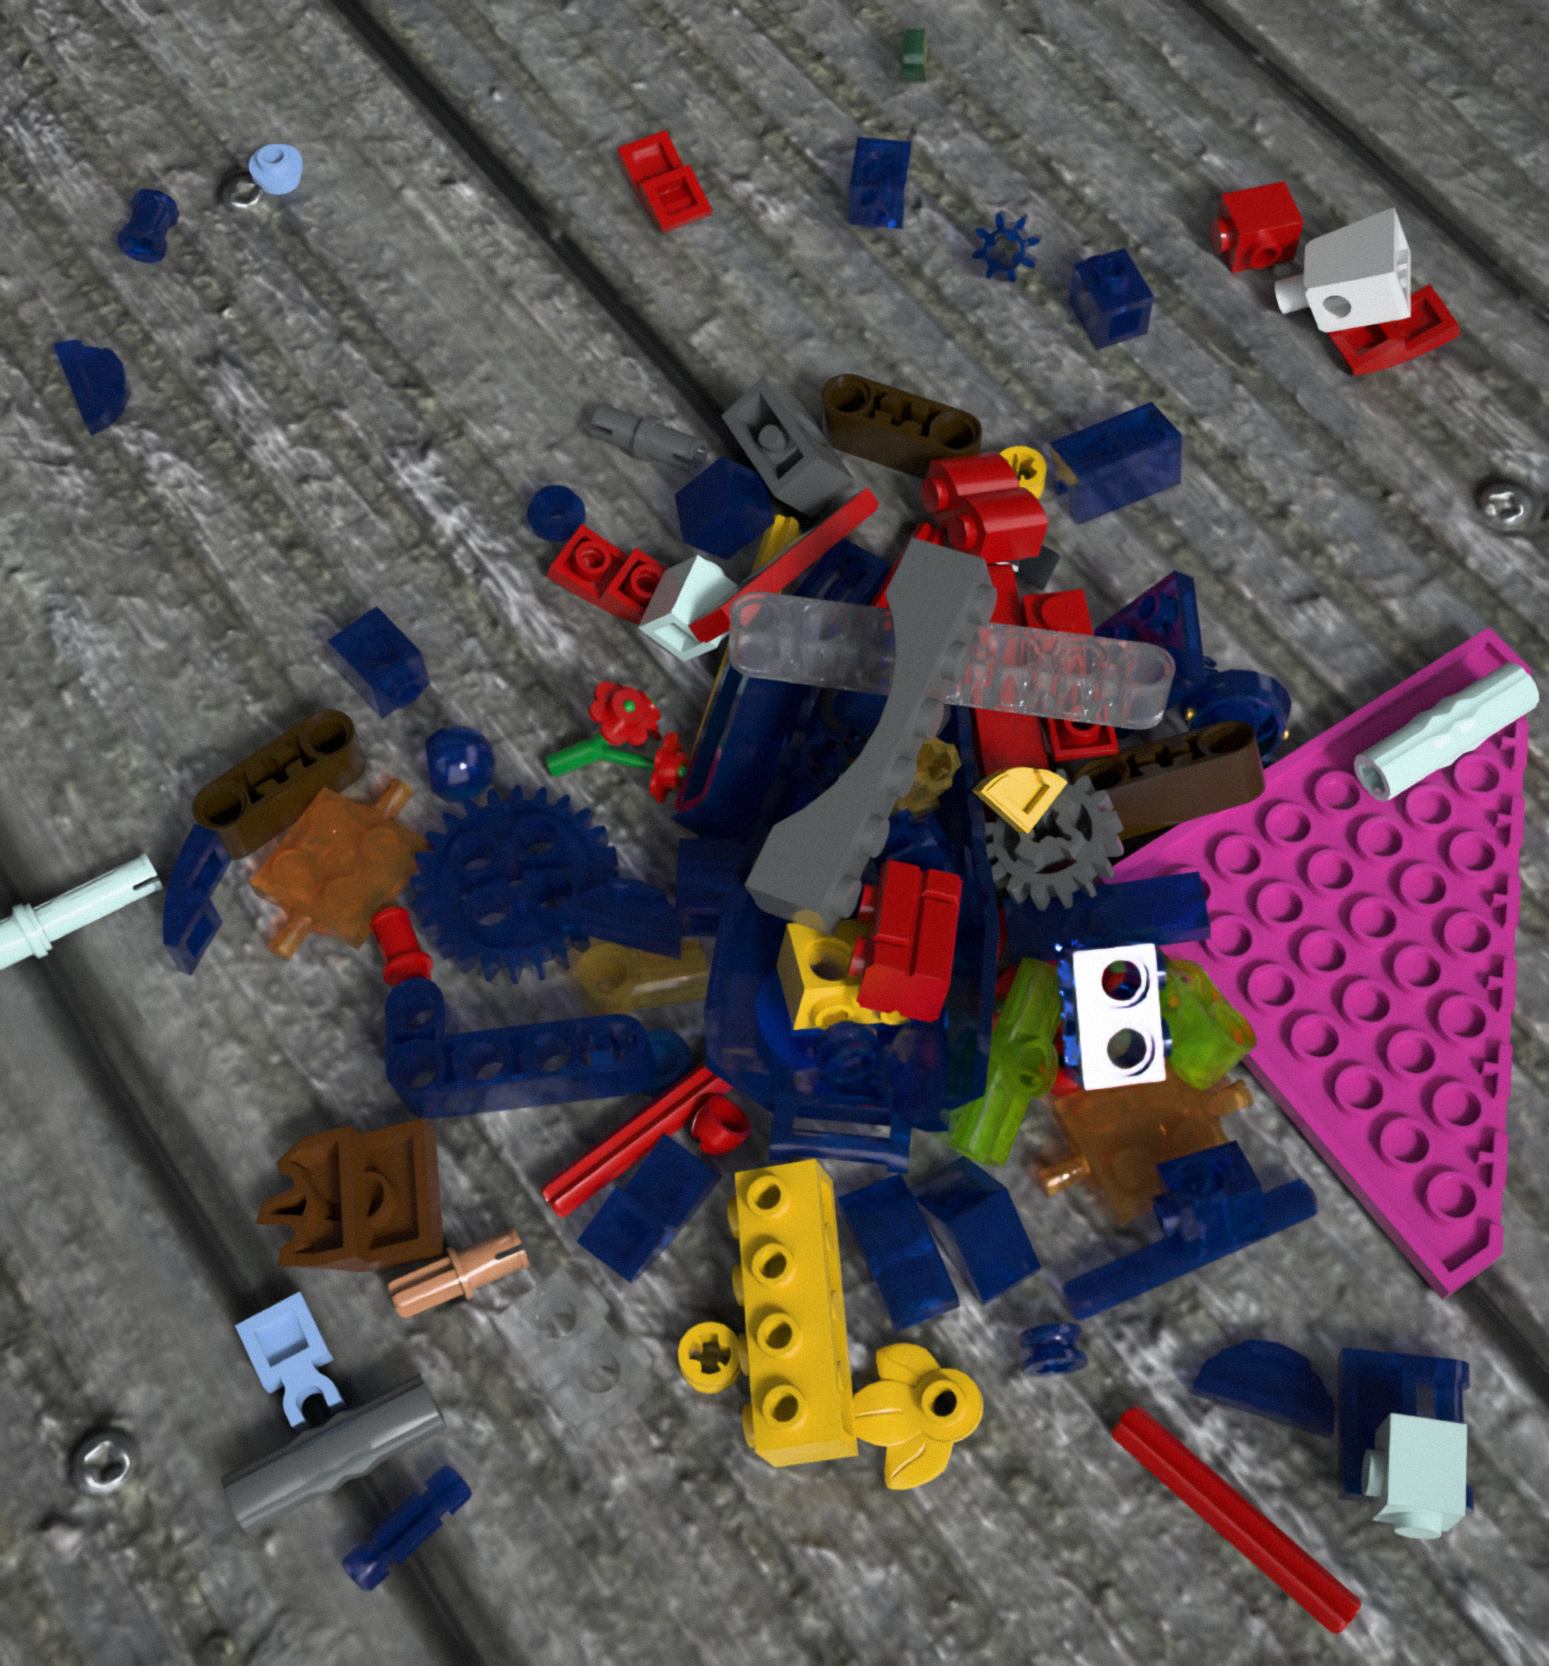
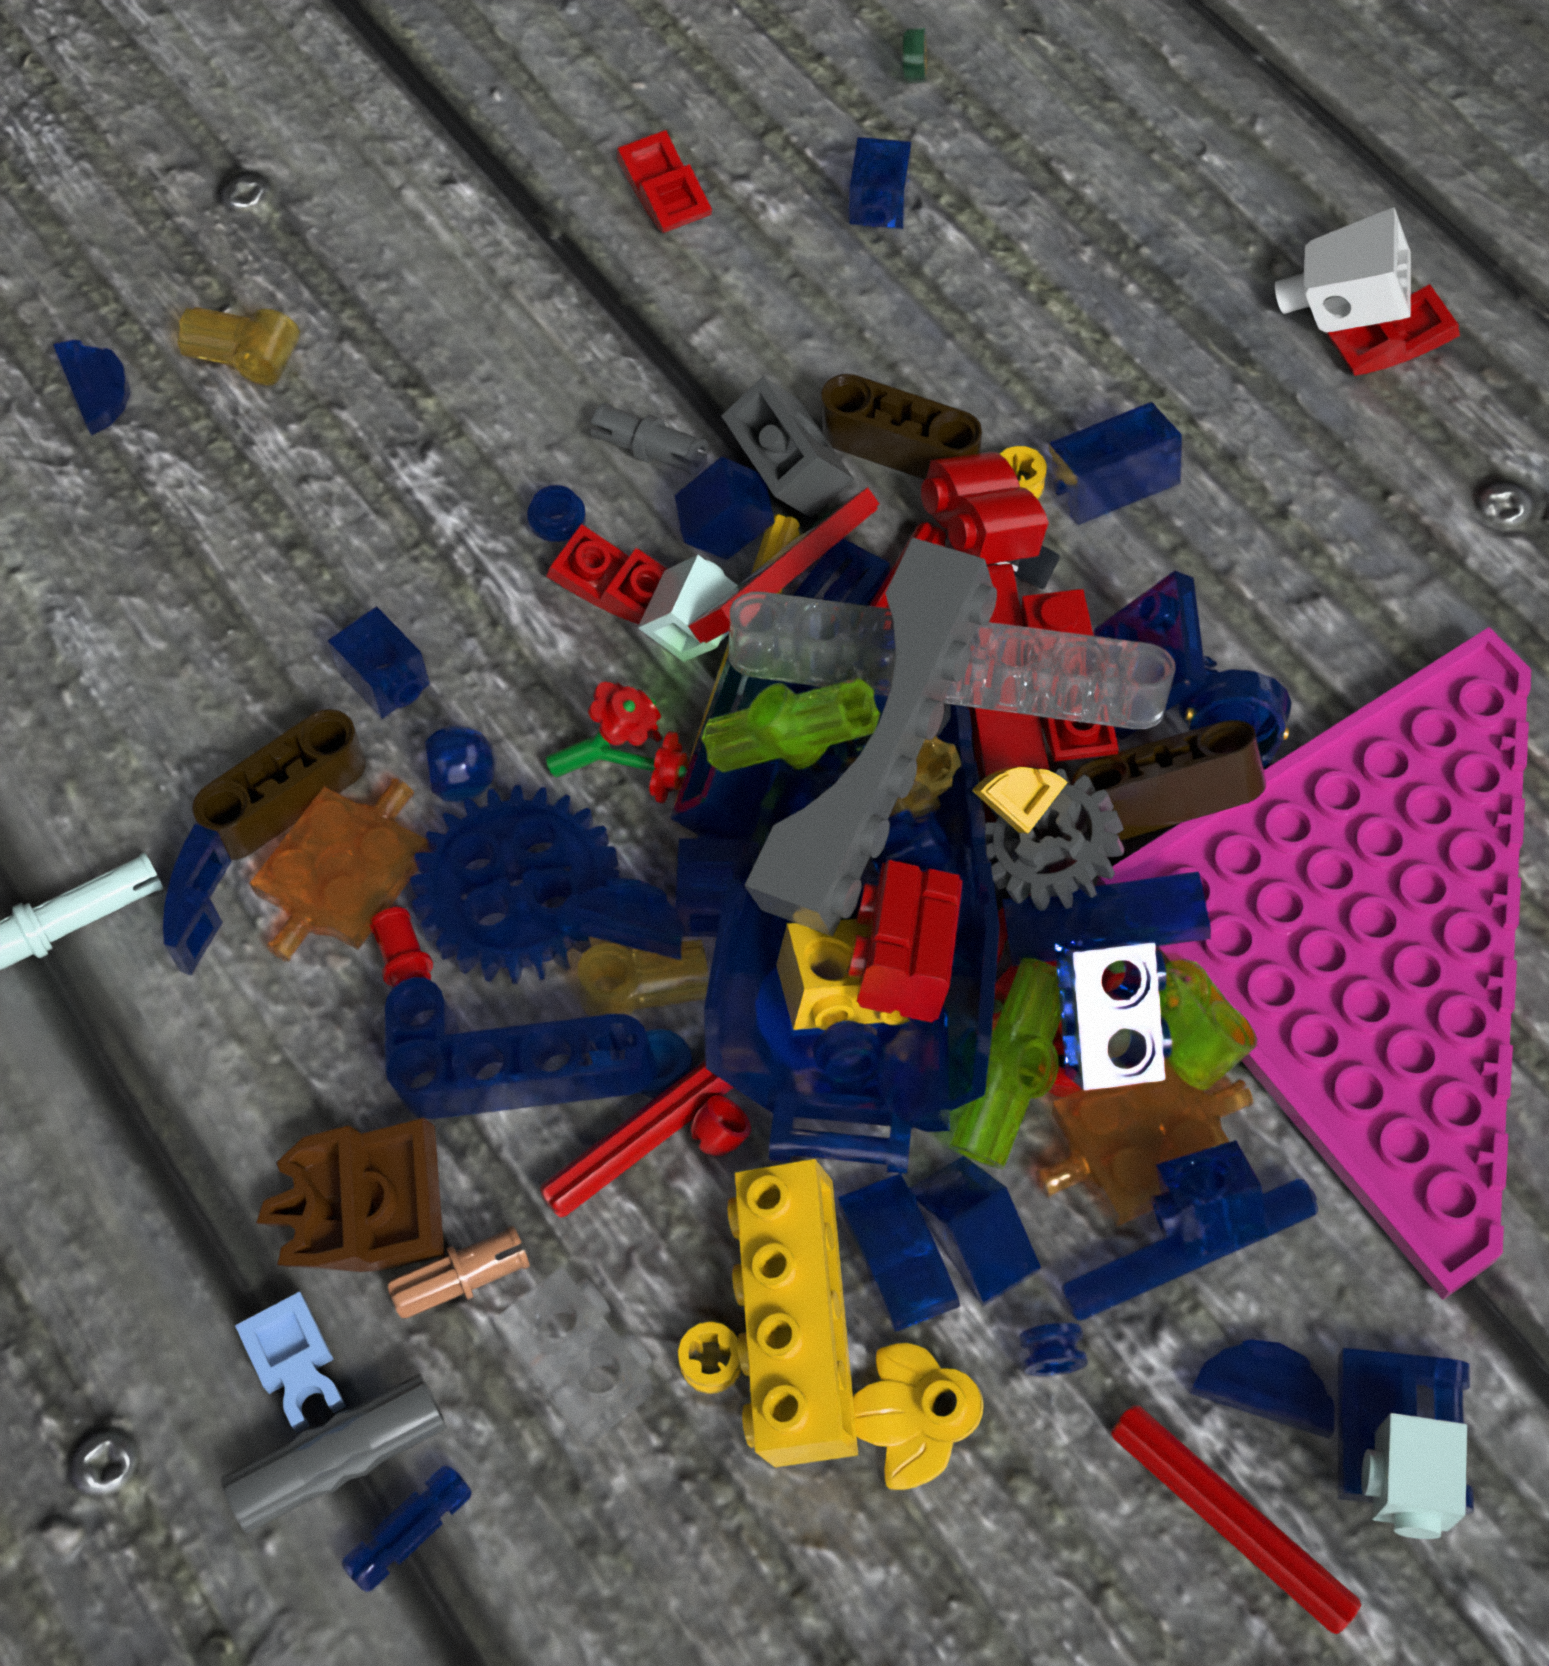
clear blue bush [117,189,180,263] -> none
light blue plate [249,144,304,195] -> none
clear blue slope [576,1134,723,1284] -> none
clear blue gear [971,210,1042,283] -> none
clear blue brick [1069,248,1154,350] -> none
red brick [1210,181,1304,273] -> none
light aqua axle [1354,662,1539,802] -> none
none -> clear yellow piece [177,307,300,385]
none -> clear neon green piece [701,677,880,772]

